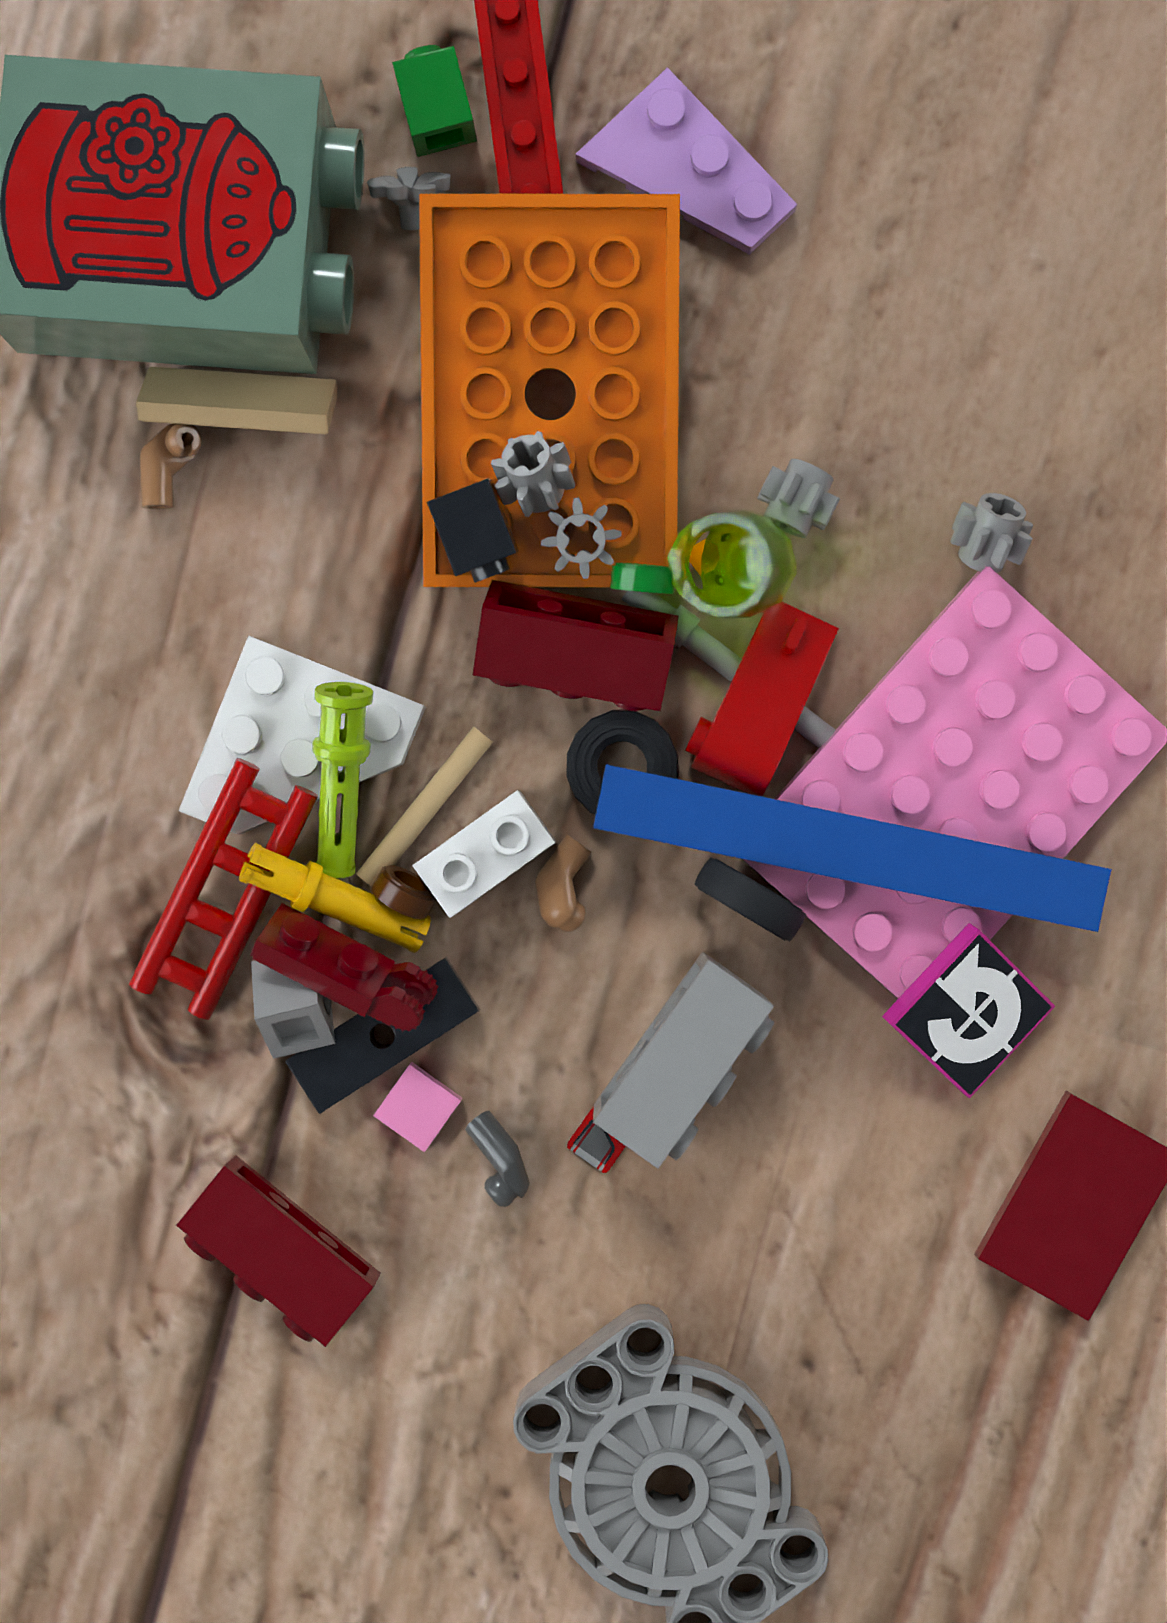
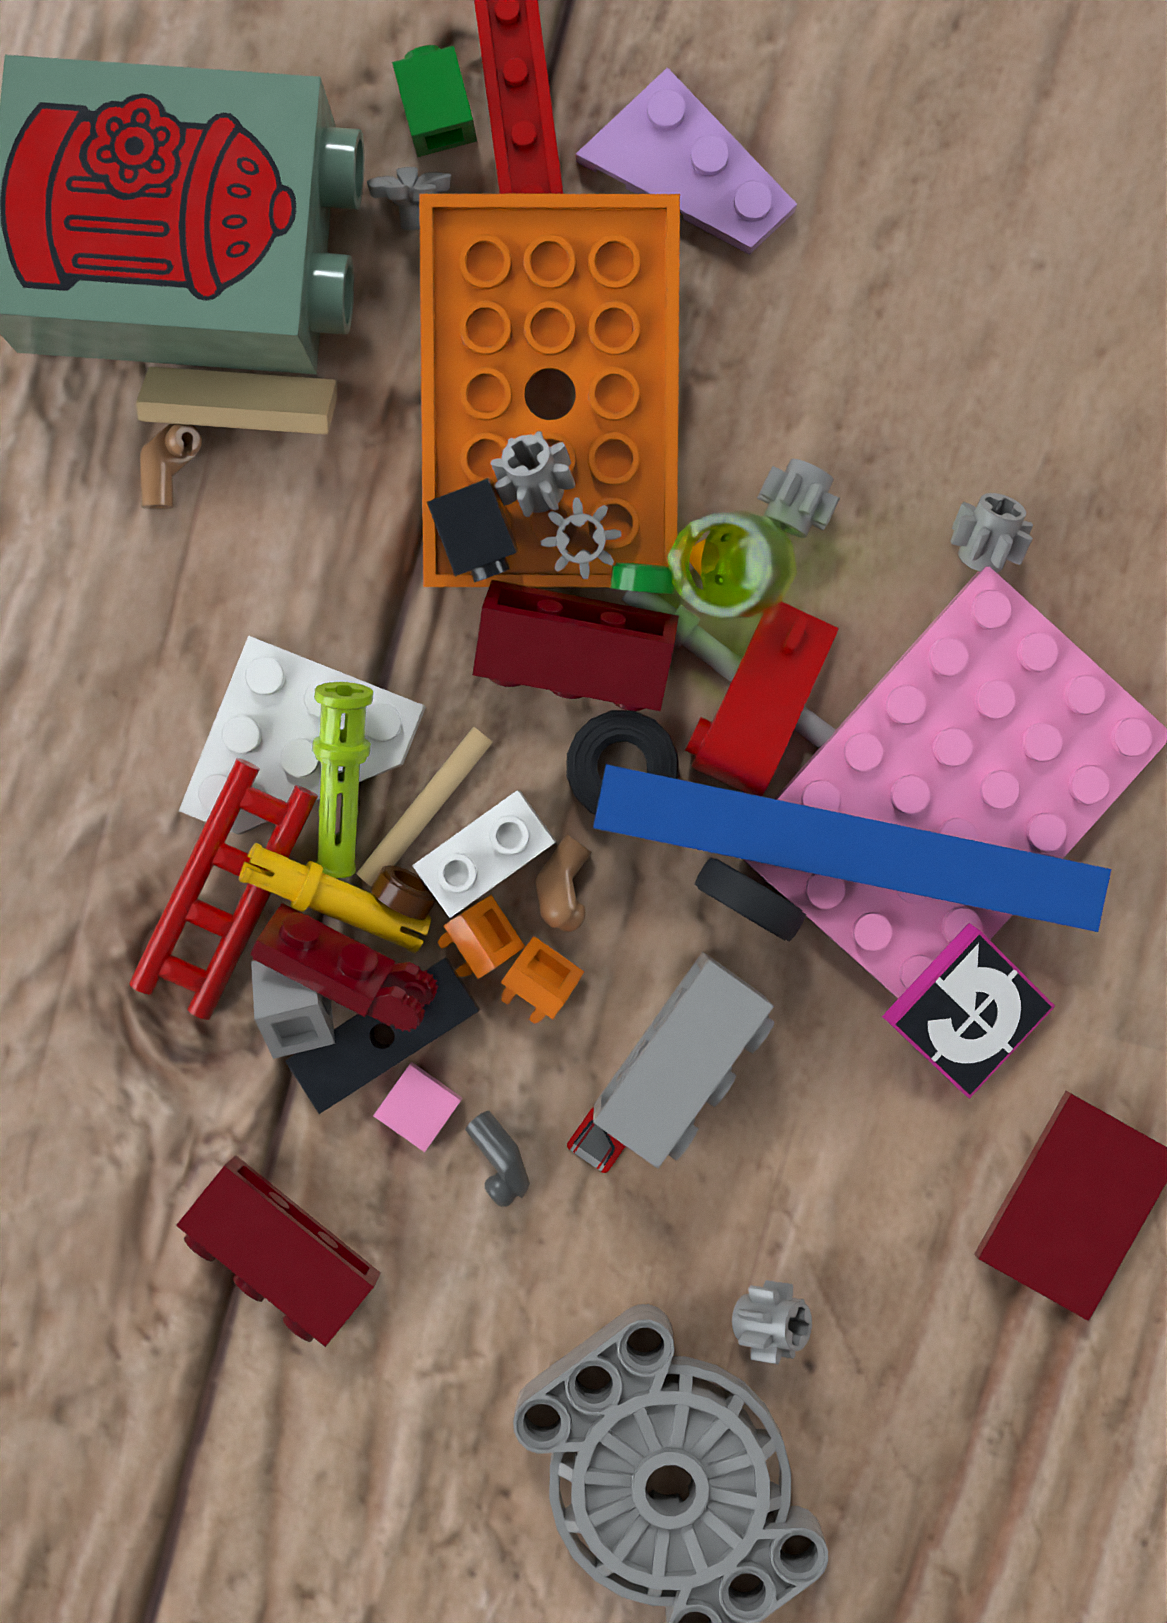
none -> orange tile [438,894,525,979]
none -> orange tile [500,936,585,1024]
none -> light grey gear [732,1280,812,1365]

